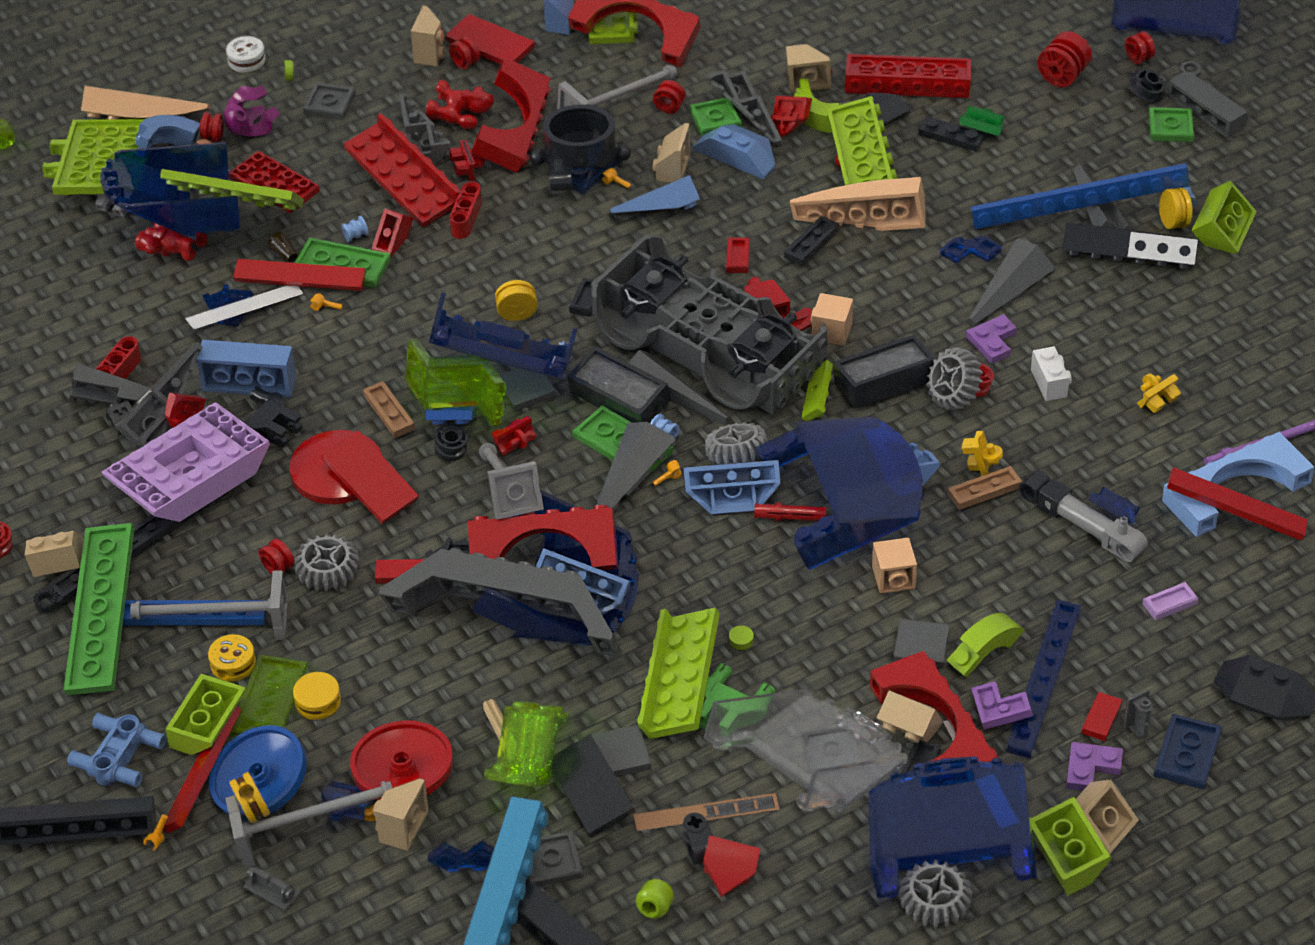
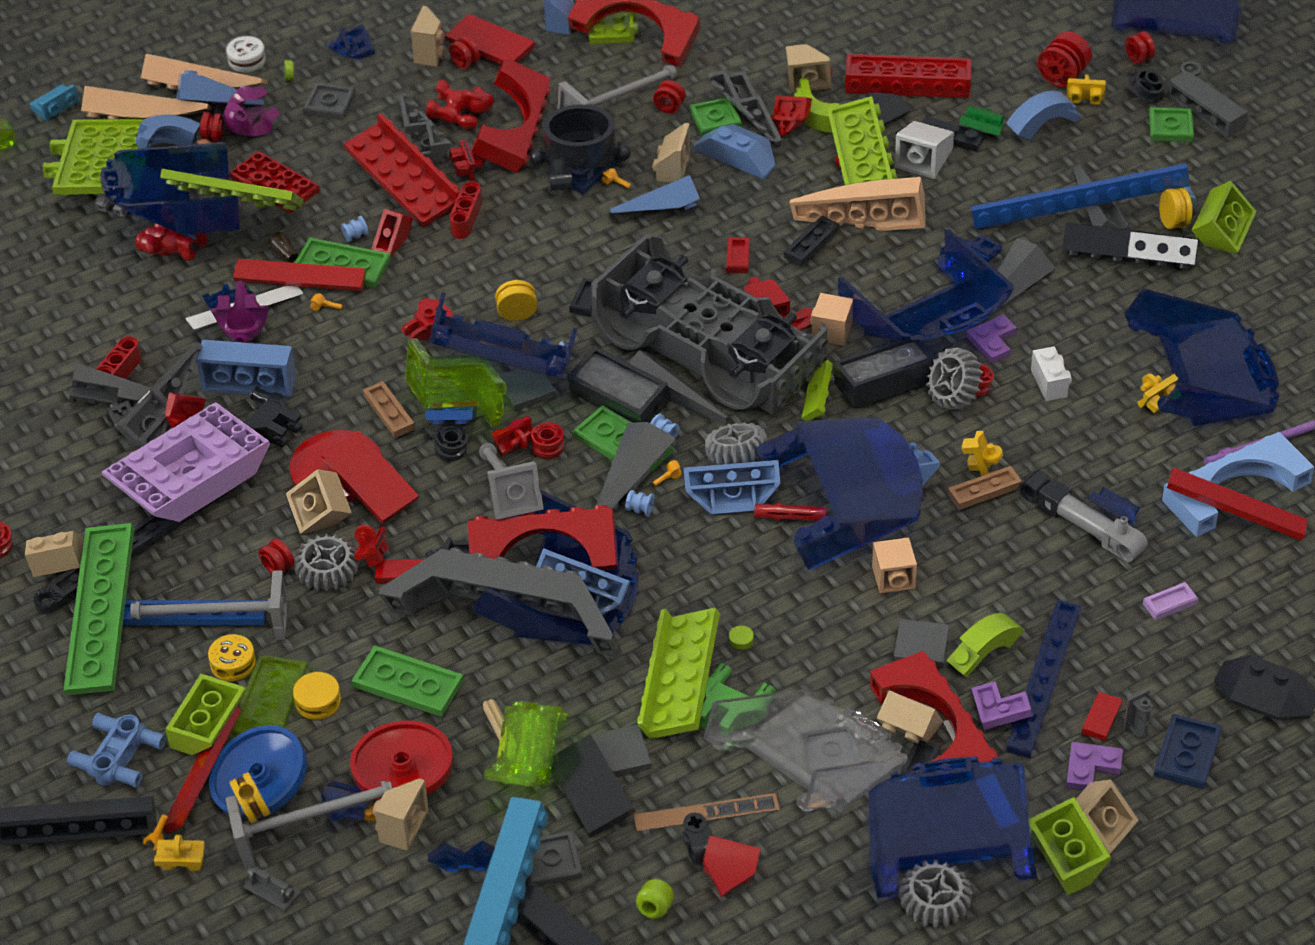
none -> dark azure bracket [30,84,79,121]
none -> light nougat wedge [141,54,268,90]
none -> yellow hips [154,835,206,871]
none -> medium blue wedge [176,70,264,106]
none -> magenta piece [211,280,268,343]
none -> tan slope [286,469,351,535]
none -> clear blue slope [328,24,376,60]
none -> bright green plate [352,645,464,717]
none -> red hips [354,524,389,567]
none -> red hinge [401,298,454,344]
none -> red wheel [531,422,564,459]
none -> light blue bush [625,490,655,517]
none -> clear blue windscreen [838,229,1014,340]
none -> white slope [895,121,954,179]
none -> medium blue arch [1007,91,1081,140]
none -> yellow hips [1066,74,1106,105]
none -> clear blue windscreen [1124,288,1280,426]

